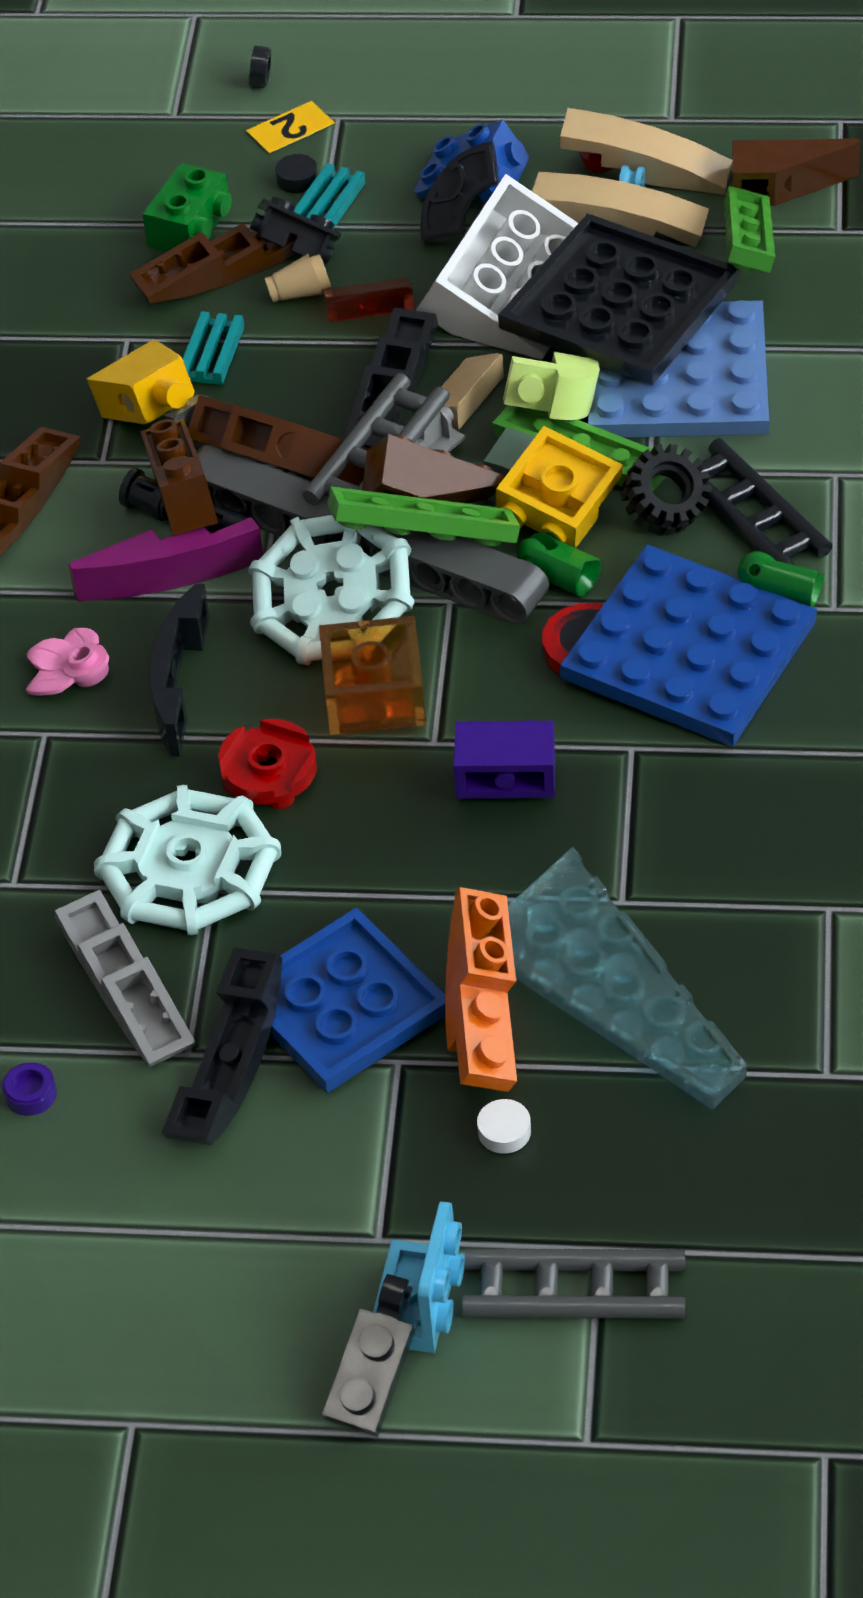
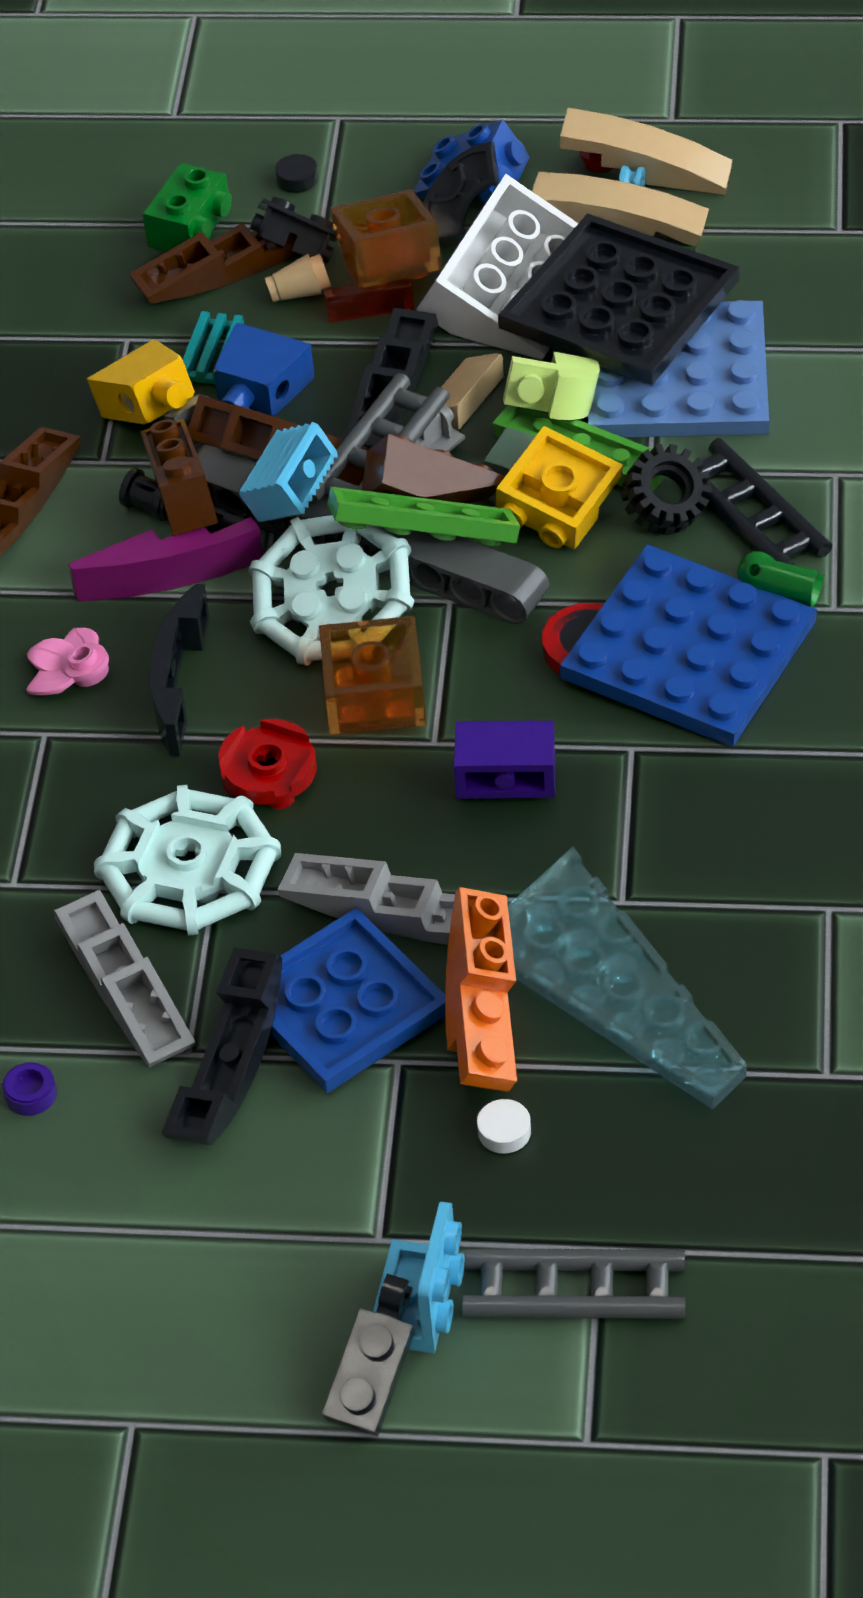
yellow sticker [246,101,335,154] -> none
black tile [249,45,272,88] -> none
teal tile [294,163,366,229] -> none
green piece [517,532,601,597] -> none
bright green plate [724,186,775,273] -> none
reddish brown slope [732,139,860,206] -> none
none -> blue torso [214,322,315,416]
none -> medium azure brick [239,422,338,522]
none -> light grey slope [278,853,455,945]
none -> clear orange slope [330,189,442,289]

